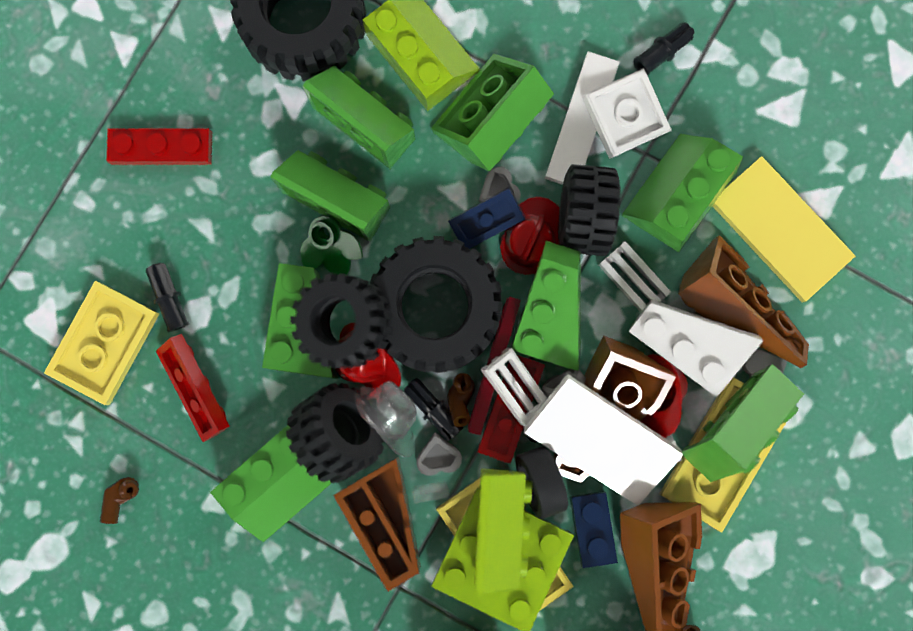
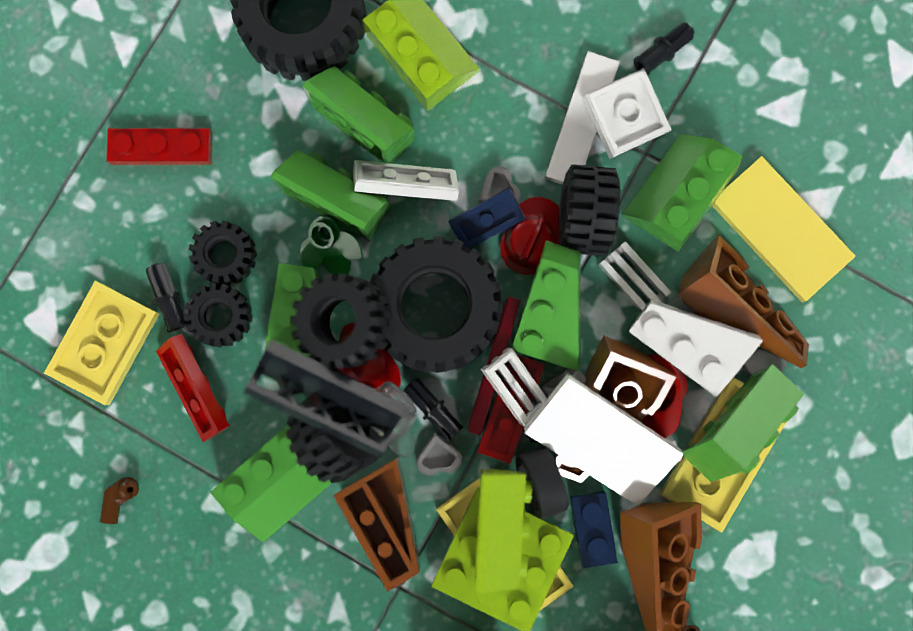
bright green slope [431,54,554,171] -> none
reddish brown arm [447,373,475,427] -> none
none -> black tyre [184,283,253,347]
none -> black tyre [189,221,257,286]
none -> black fence [244,339,407,458]
none -> white tile [353,160,459,201]

